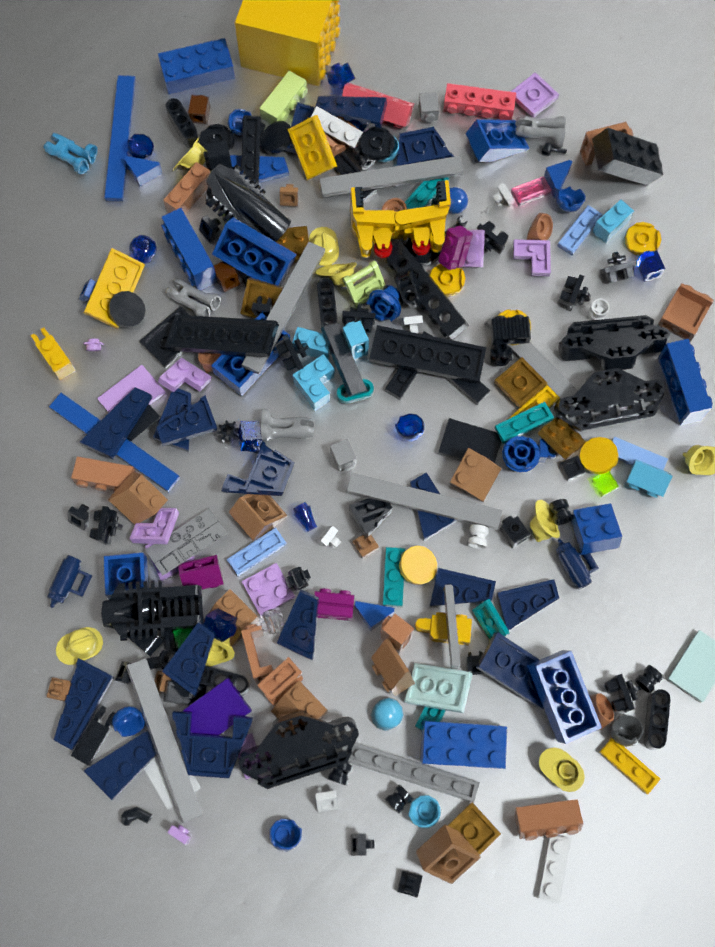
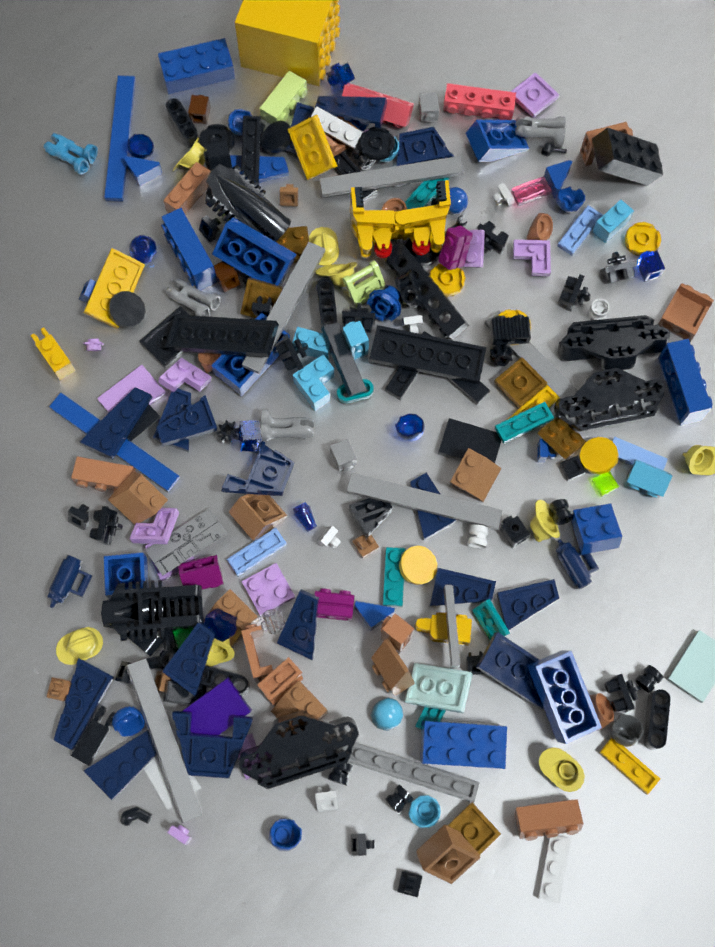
black gear [286,567,311,591] -> none
blue cone [502,436,540,472] -> none

